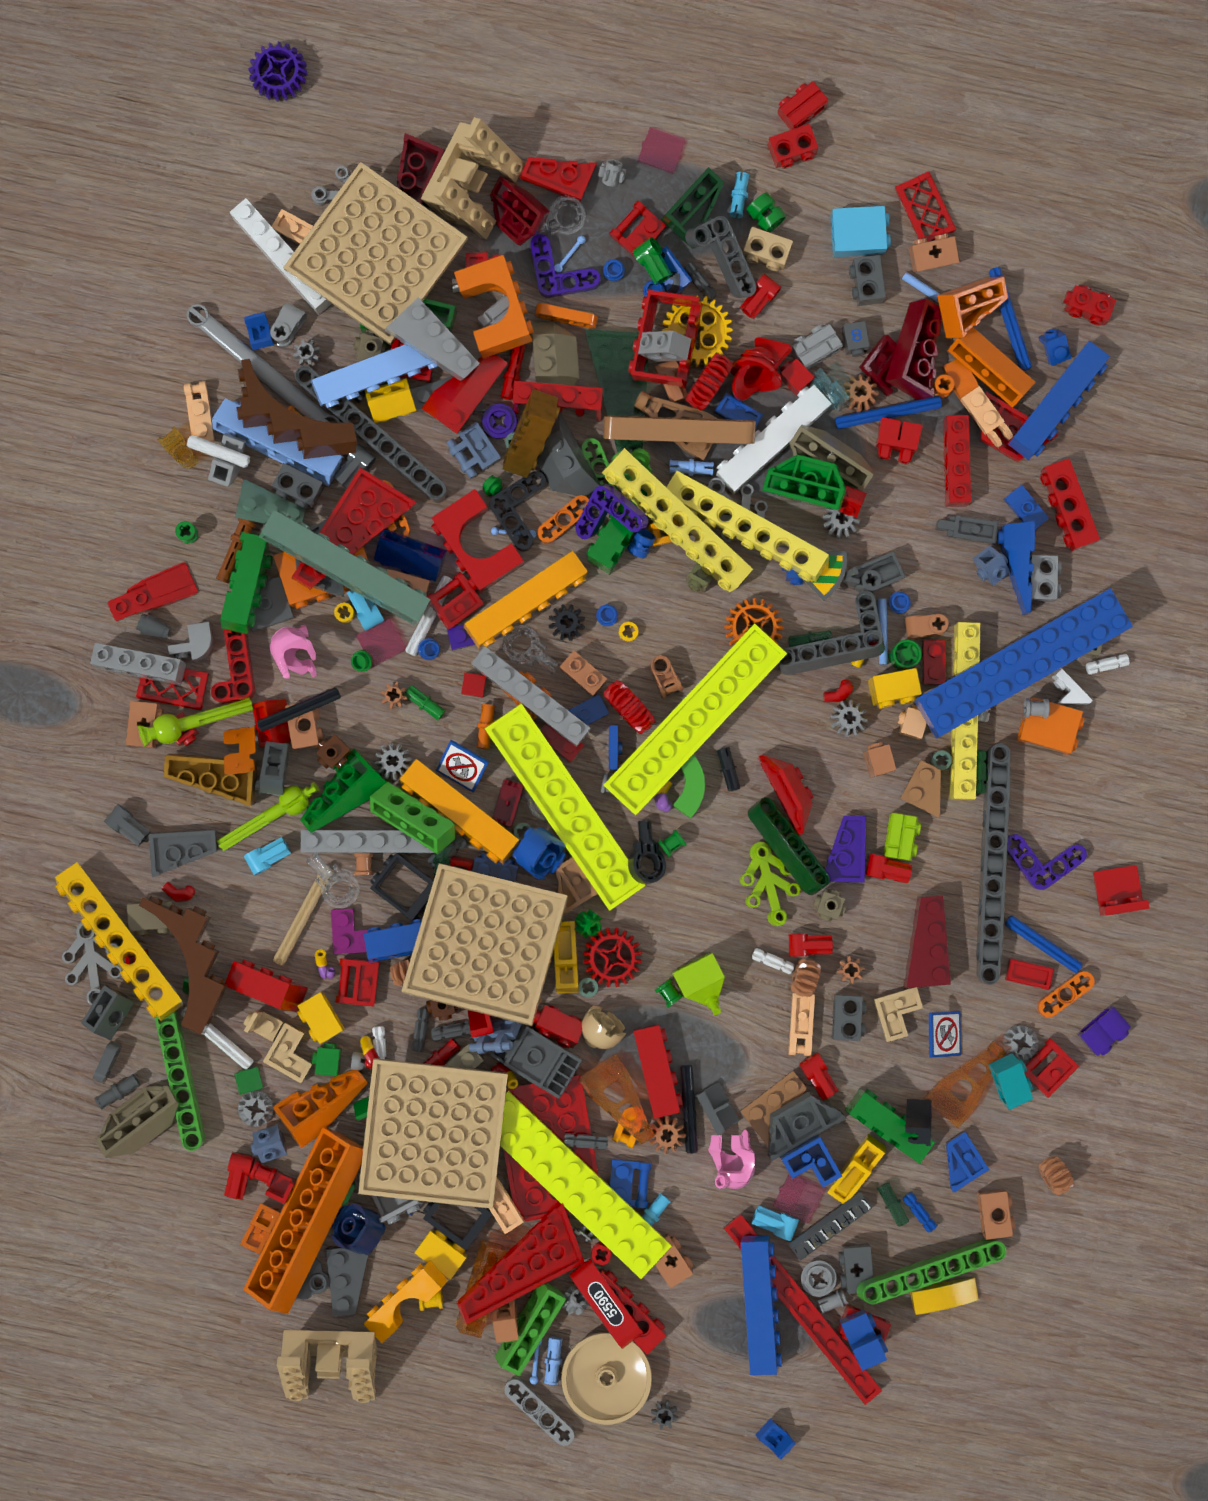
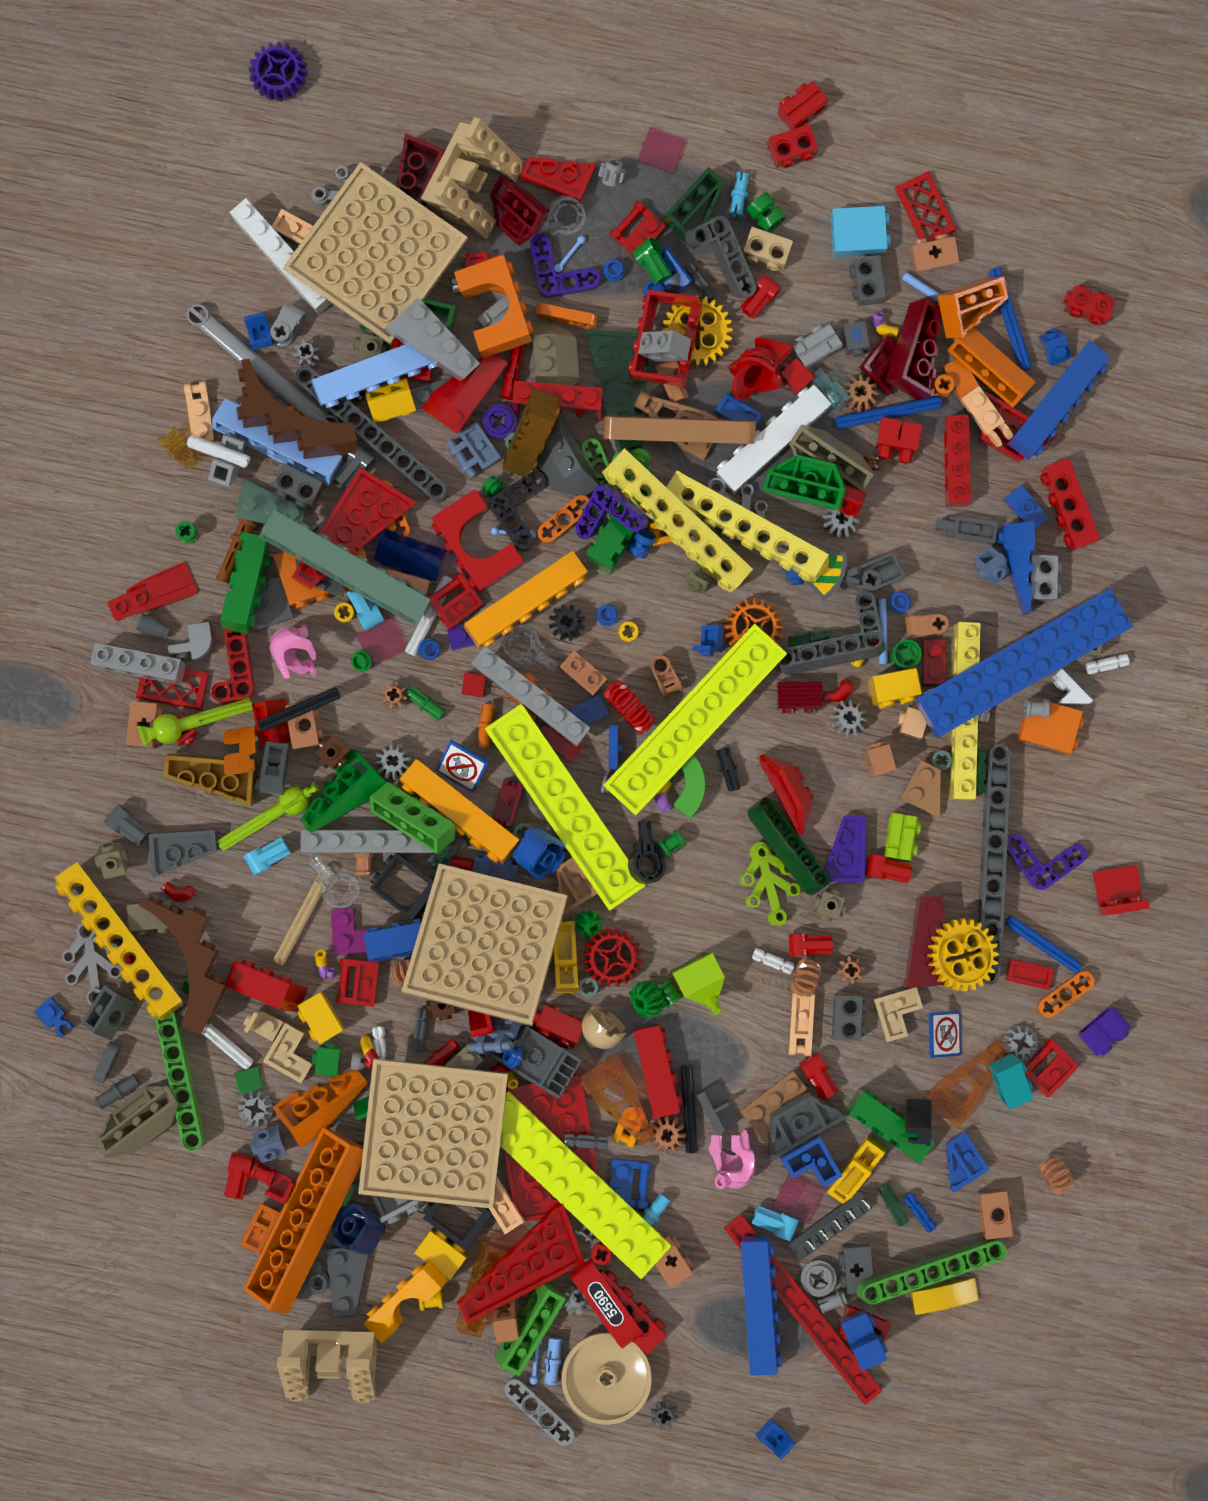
dark grey axle [431,1021,471,1041] -> none
light blue pin [669,459,714,476] -> none
red gear [686,353,733,411] -> none
none -> blue plate [34,997,74,1037]
none -> dark tan brick [95,842,129,879]
none -> blue plate [503,1046,523,1069]
none -> green gear [629,980,666,1019]
none -> blue bracket [692,625,724,657]
none -> dark red brick [776,681,822,714]
none -> reddish brown bush [863,456,882,471]
none -> arm [871,311,899,338]
none -> yellow gear [927,918,999,991]

